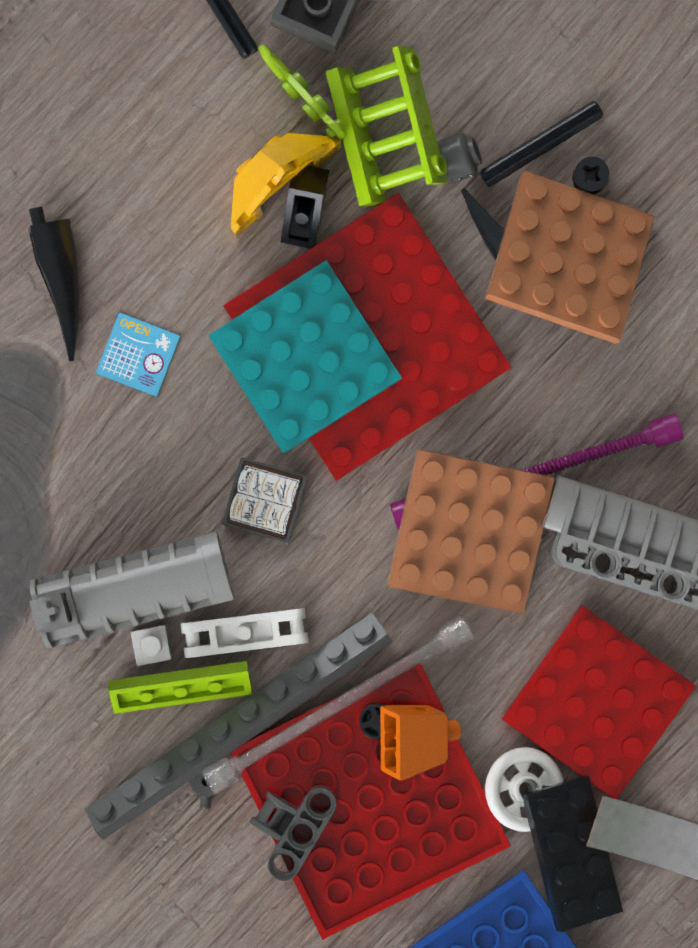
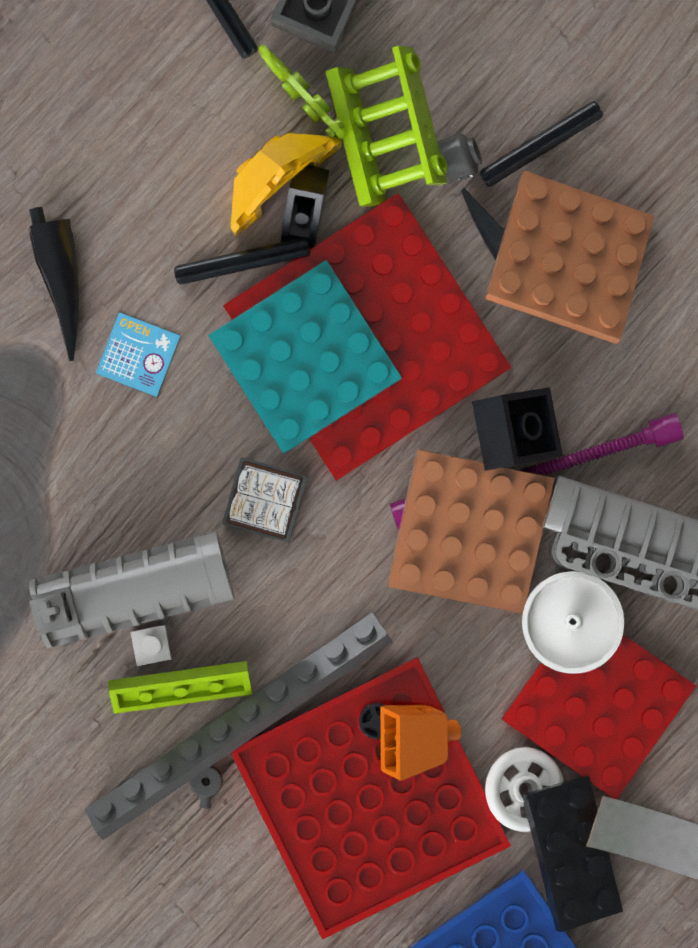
white plate [180,608,309,658] -> none
clear hose [201,615,475,795] -> none
dark grey piece [250,785,337,881] -> none
black wheel [572,156,609,194] -> none
none -> black axle [174,237,310,285]
none -> black brick [472,387,563,471]
none -> white piece [522,571,624,674]

